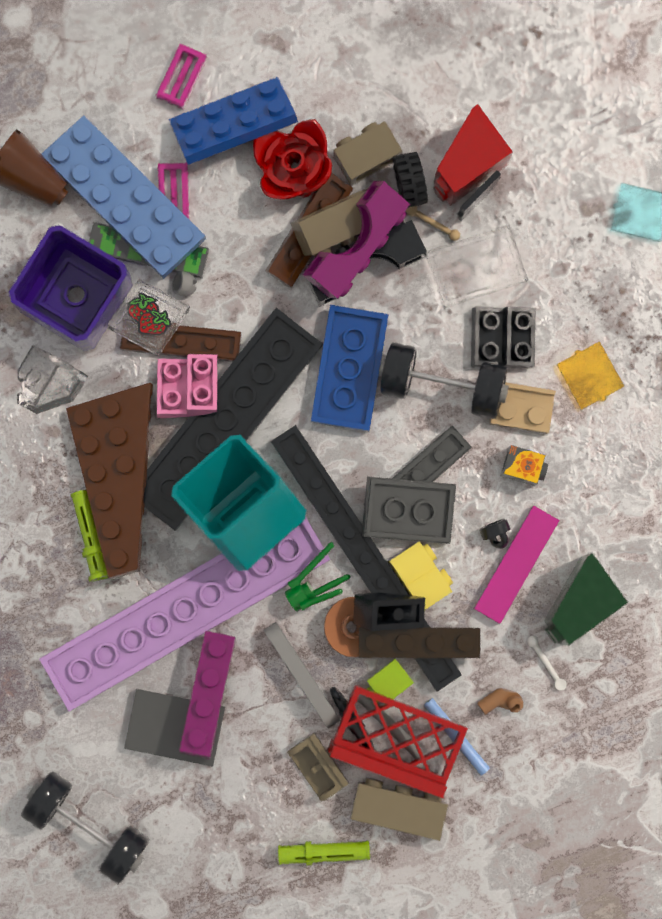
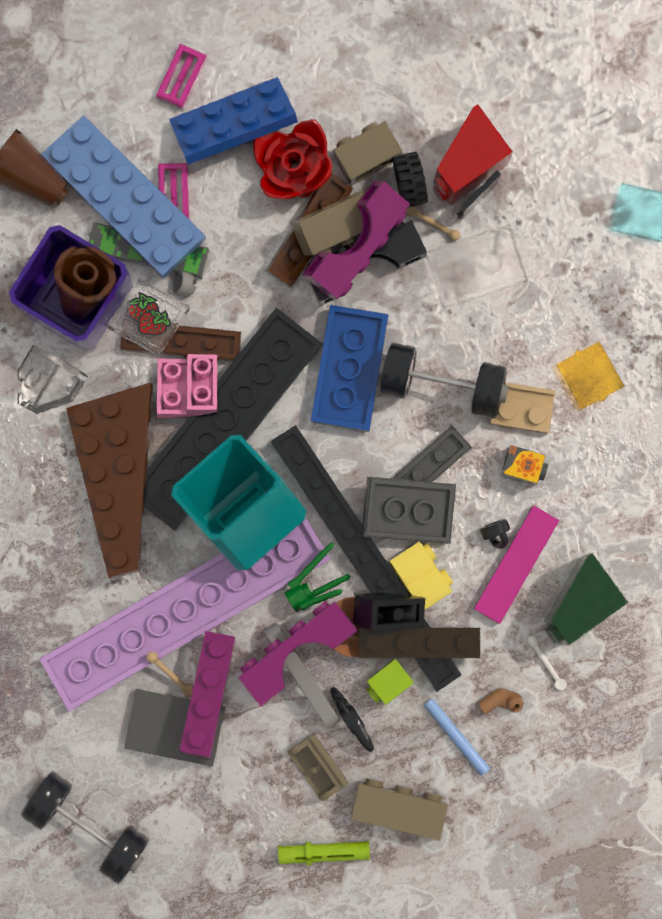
lime pin [70,490,108,582] -> none
red fence [327,685,468,798] -> none
light grey bar [357,694,426,759] -> none
black slope [471,306,536,368] -> none
none -> reddish brown cone [54,246,116,320]
none -> tan hinge [146,651,193,697]
none -> magenta arch [238,601,357,707]

